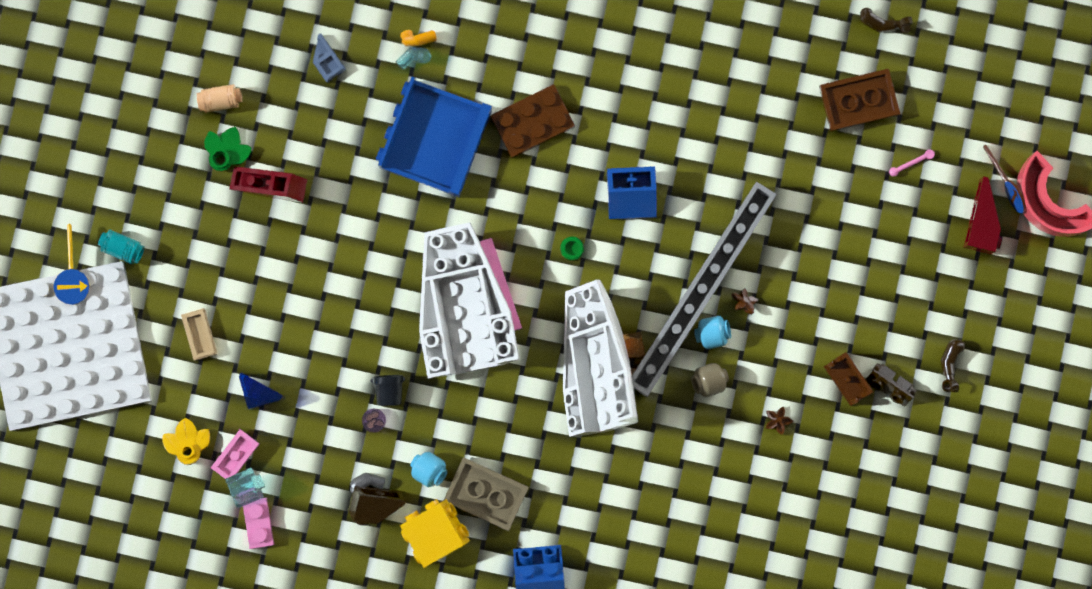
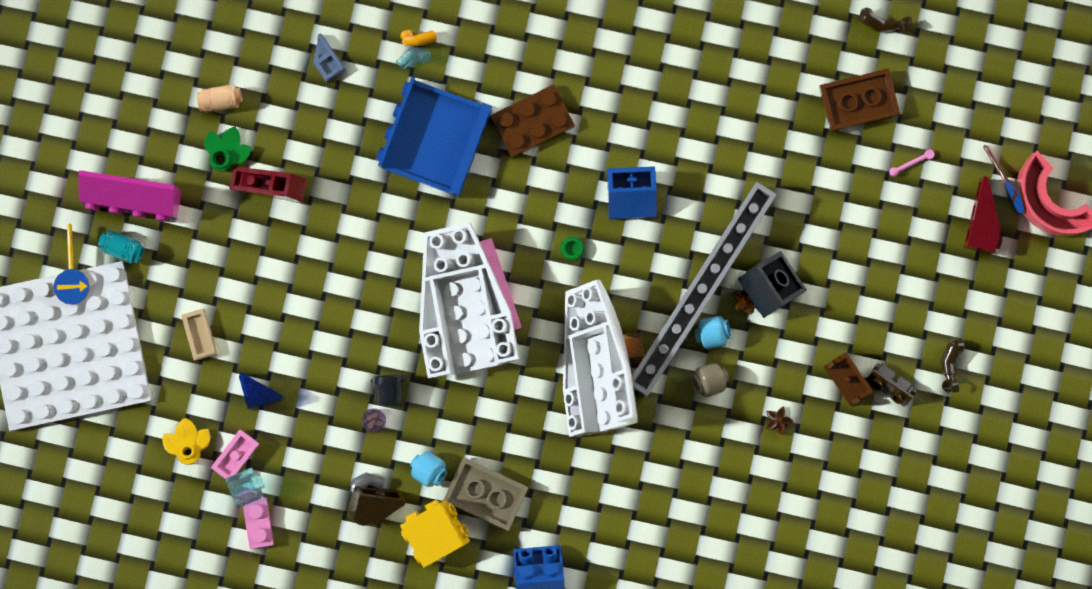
none -> dark pink slope [78,170,182,222]
none -> black slope [737,251,807,318]

